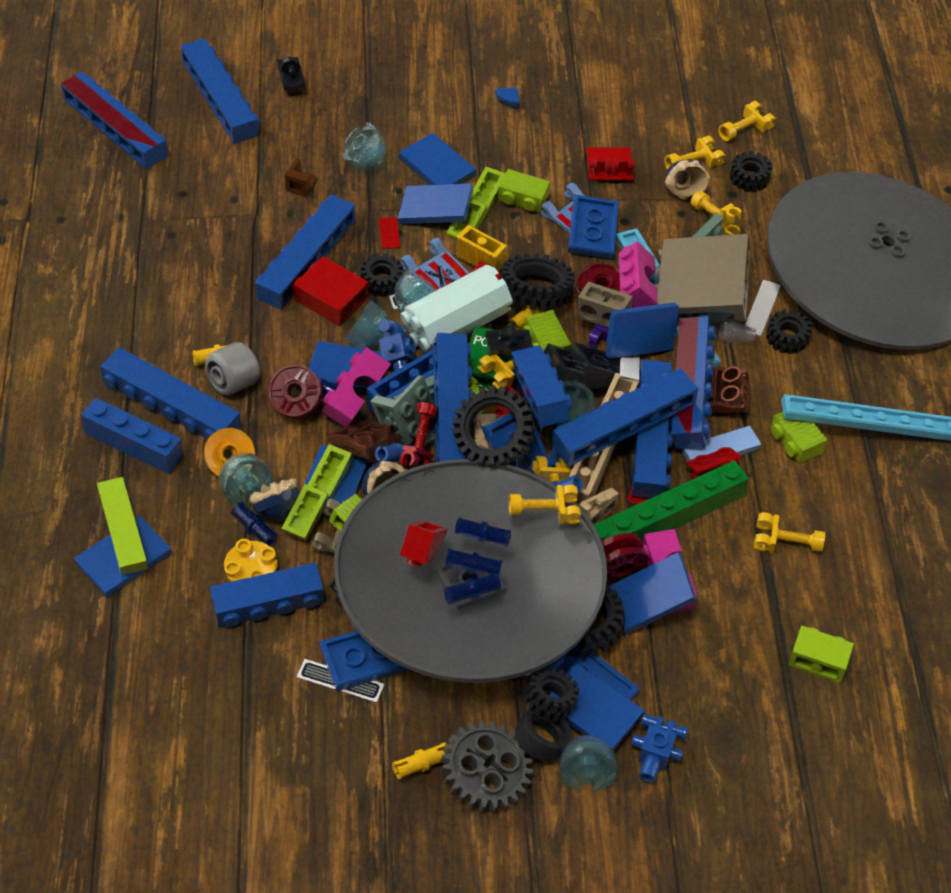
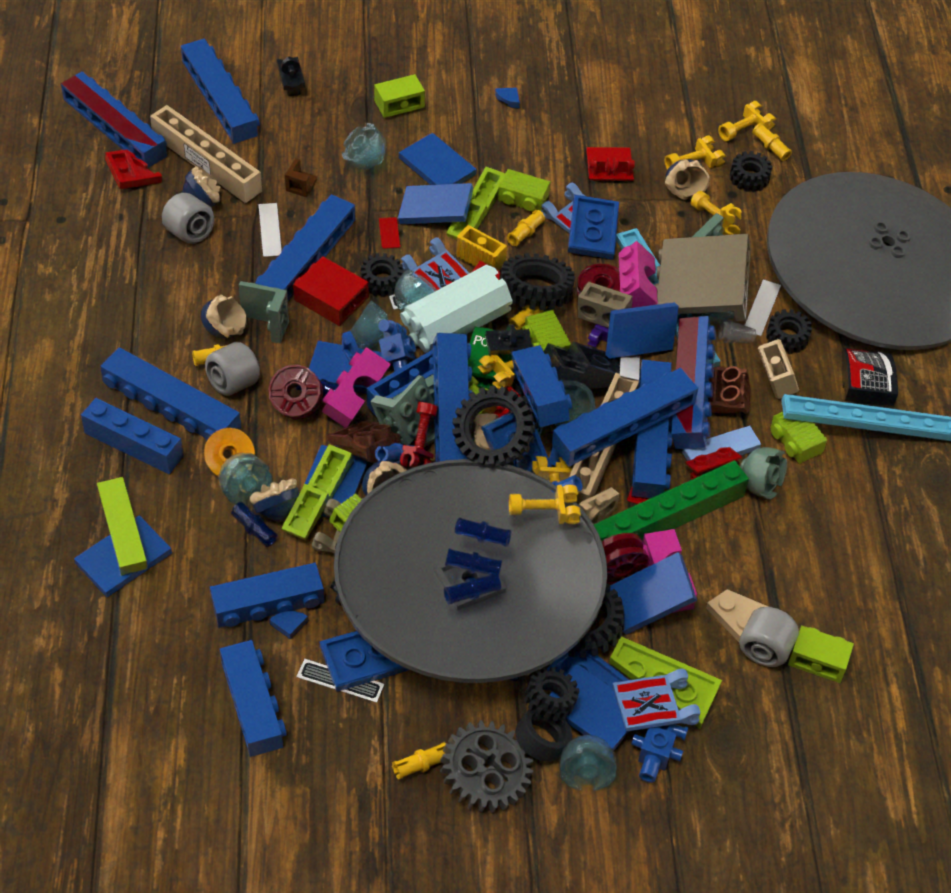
yellow dish [224,539,278,582] -> none
red slope [400,520,448,567] -> none
yellow bar [754,513,825,553] -> none
none -> red wing [105,149,162,189]
none -> tan brick [150,105,262,203]
none -> light grey head [162,193,214,244]
none -> hair [182,166,221,208]
none -> tan hair [201,295,247,339]
none -> blue brick [220,640,286,757]
none -> sand green bracket [238,281,289,344]
none -> white sticker [259,203,281,257]
none -> blue tile [269,611,308,639]
none -> blue tile [342,331,359,361]
none -> lime brick [374,74,425,118]
none -> yellow pin [507,210,545,246]
none -> lime wing [609,636,722,729]
none -> medium blue flag [613,669,700,731]
none -> tan wing [706,589,768,642]
none -> light grey head [739,607,799,667]
none -> sand green cylinder [740,447,787,499]
none -> yellow pin [752,123,792,161]
none -> tan brick [758,339,799,399]
none -> slope [842,348,898,406]

